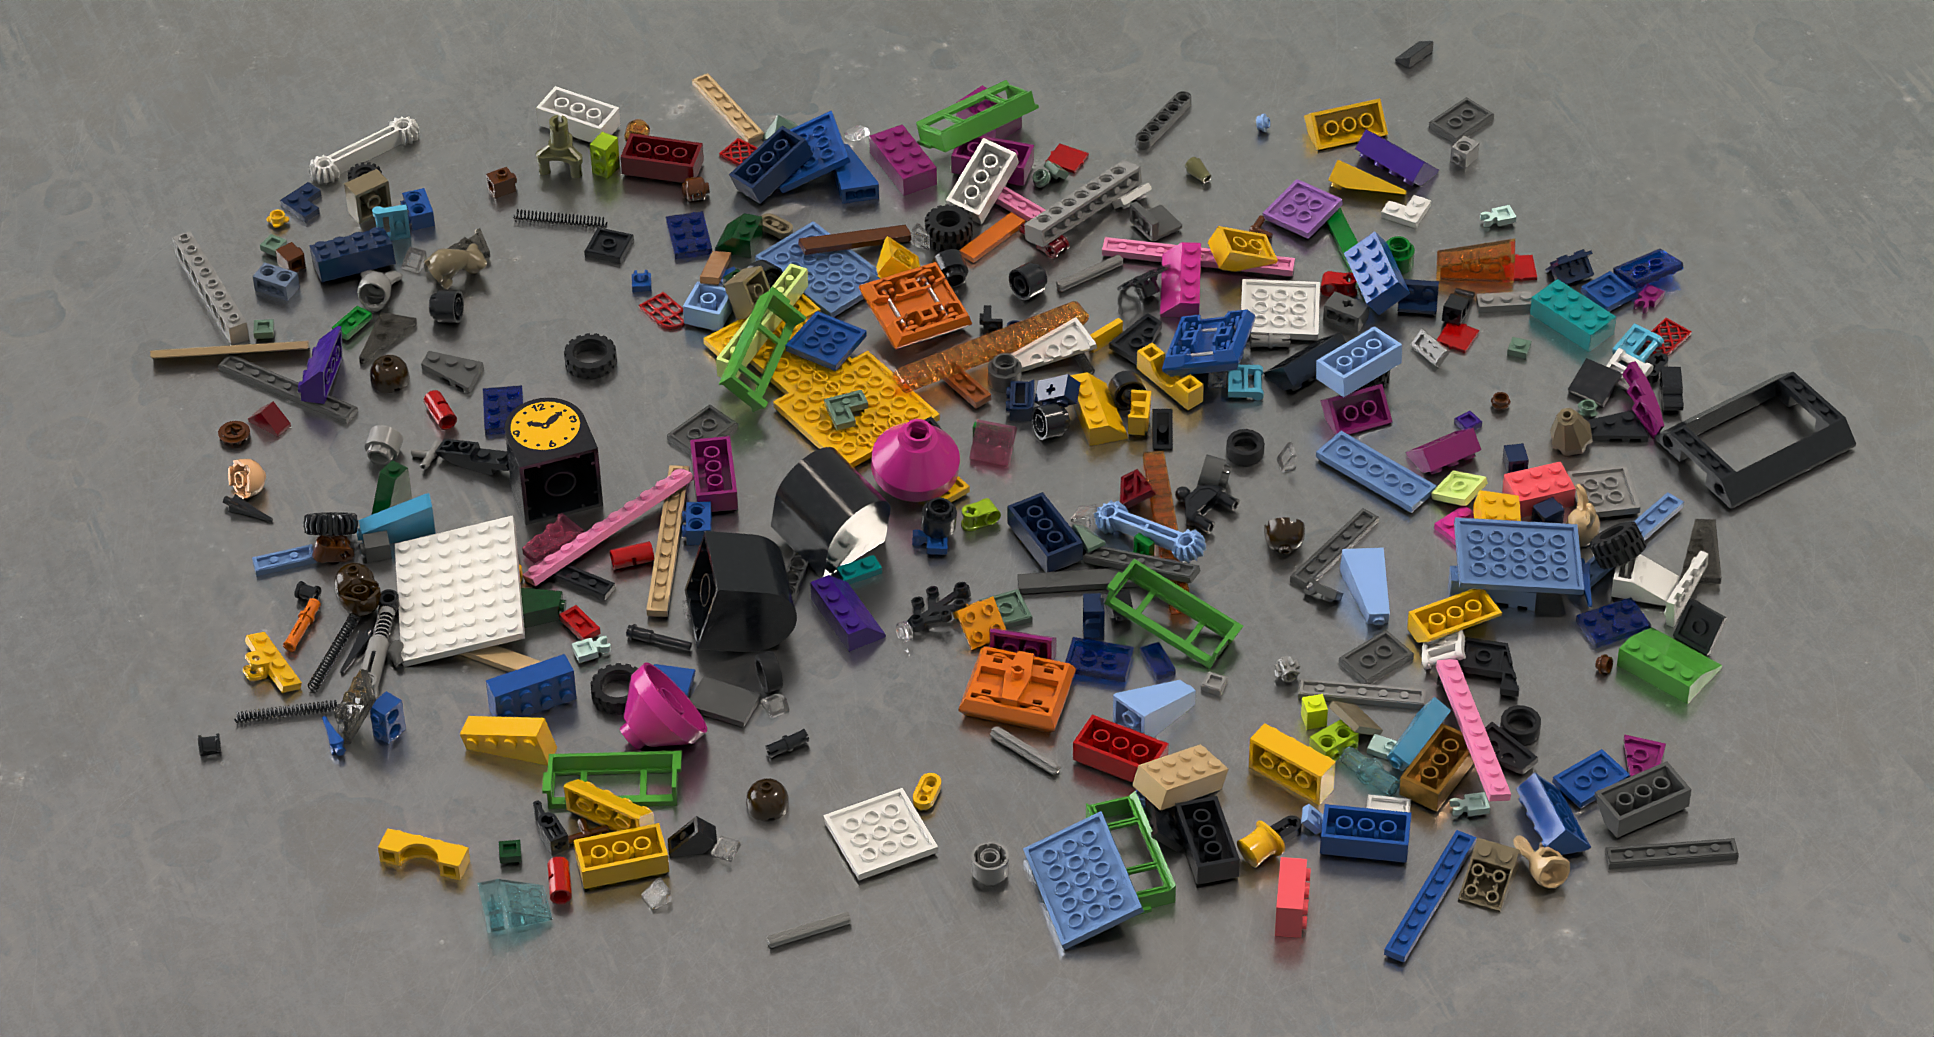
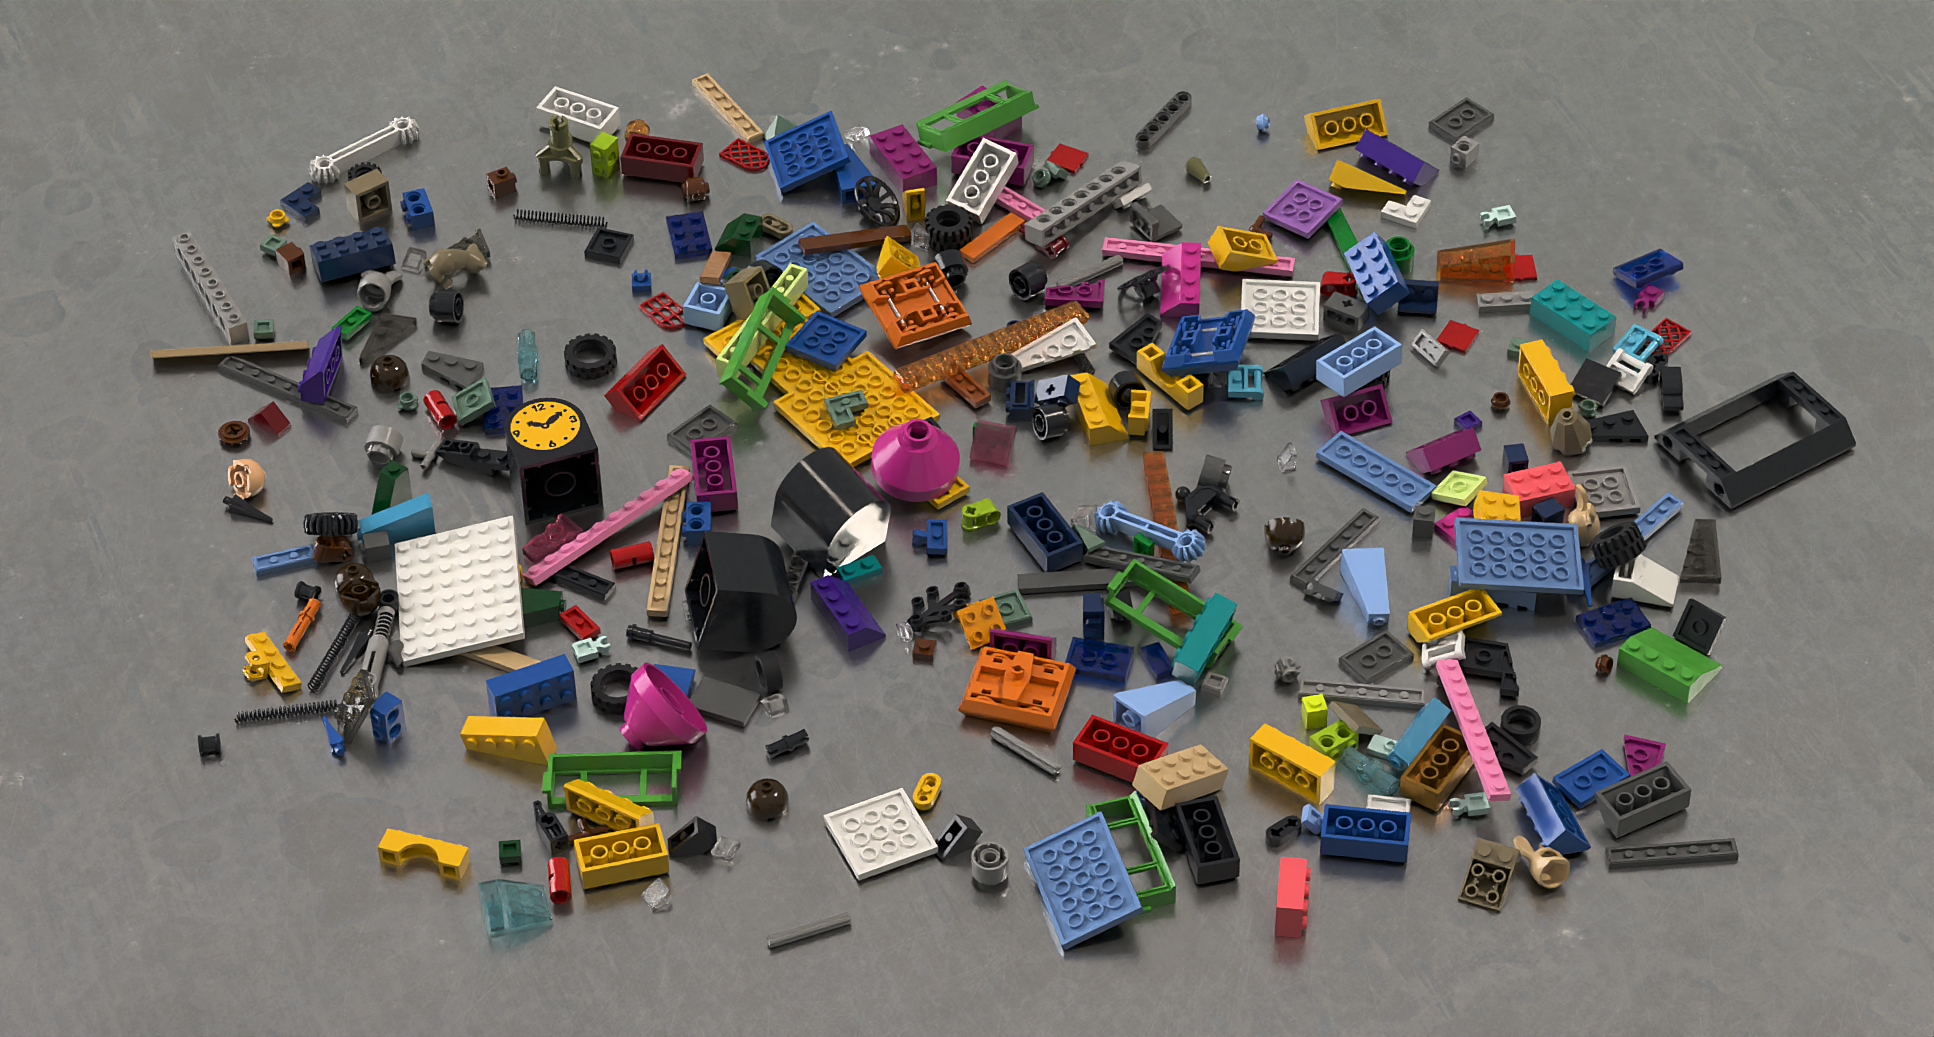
sand blue brick [253,262,300,301] -> none
medium azure plate [372,204,411,241] -> none
dark blue brick [729,126,813,204] -> none
black piece [921,497,957,539] -> none
black bracket [979,305,1003,336] -> none
yellow tile [1090,318,1123,353] -> none
dark red wing [1120,469,1156,509] -> none
black tyre [1226,429,1265,466] -> none
yellow piece [1237,820,1285,868] -> none
light grey pin [1250,333,1290,349] -> none
blue plate [1384,830,1477,962] -> none
black slope [1395,41,1434,68] -> none
black piece [1441,288,1475,325] -> none
dark blue bracket [1545,249,1594,285] -> none
blue plate [1581,271,1636,312] -> none
magenta slope [1622,361,1664,439] -> none
white wing [1664,551,1708,628] -> none
none -> sand green plate [397,392,418,410]
none -> sand green plate [451,377,496,425]
none -> clear light blue piece [517,329,538,381]
none -> red slope [604,344,686,421]
none -> black wheel [855,176,900,227]
none -> yellow slope [902,188,926,222]
none -> reddish brown plate [912,638,937,661]
none -> black slope [935,814,983,861]
none -> magenta wing [1045,279,1105,308]
none -> teal brick [1171,592,1238,687]
none -> dark grey brick [1412,505,1436,539]
none -> yellow brick [1517,339,1575,425]

